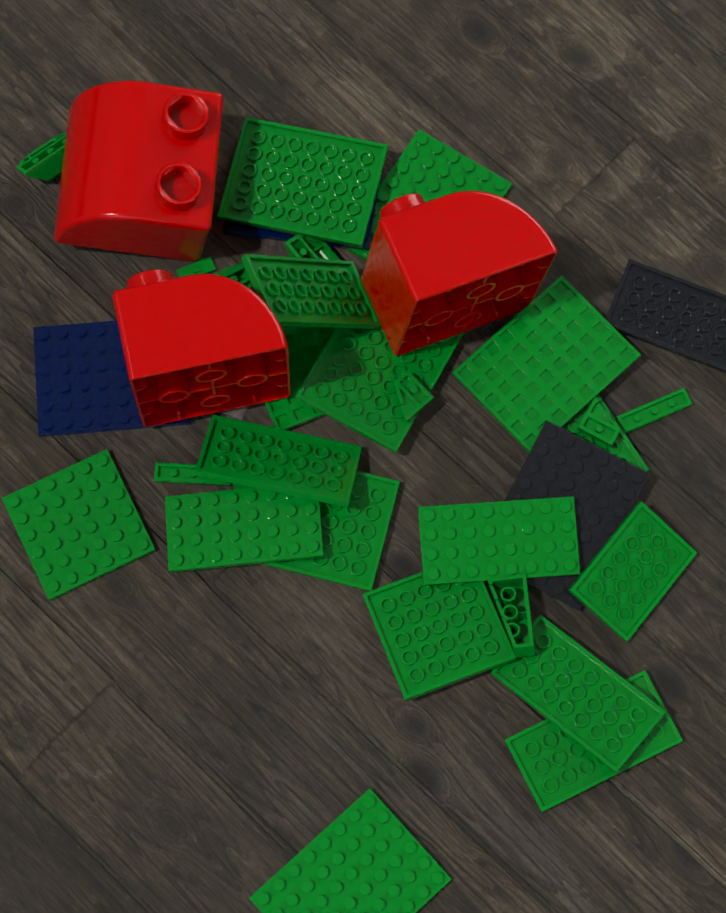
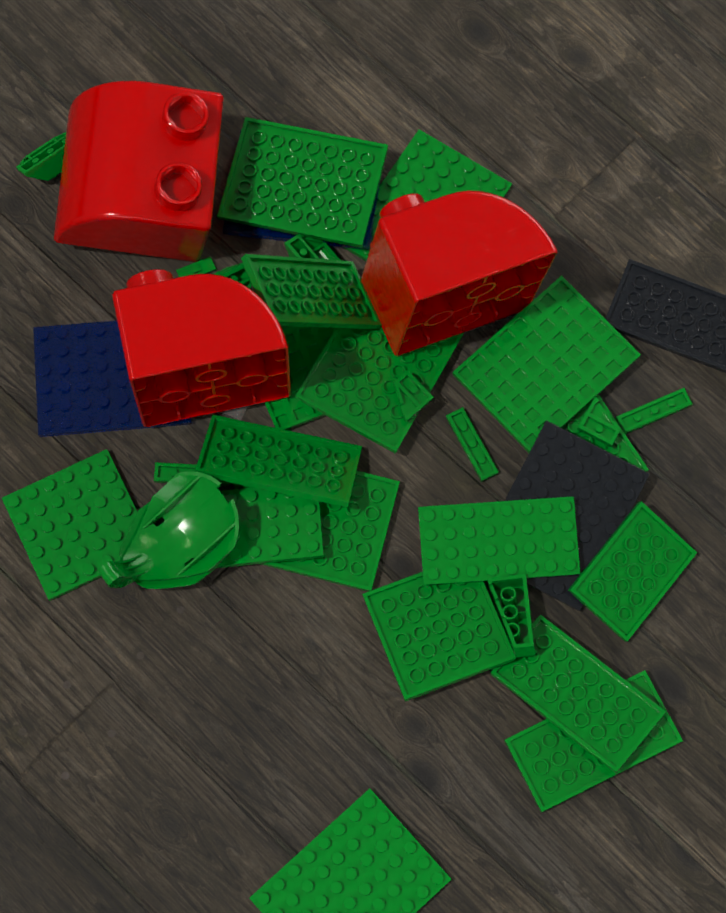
none -> green windscreen [98,471,239,589]
none -> green tile [446,407,499,482]

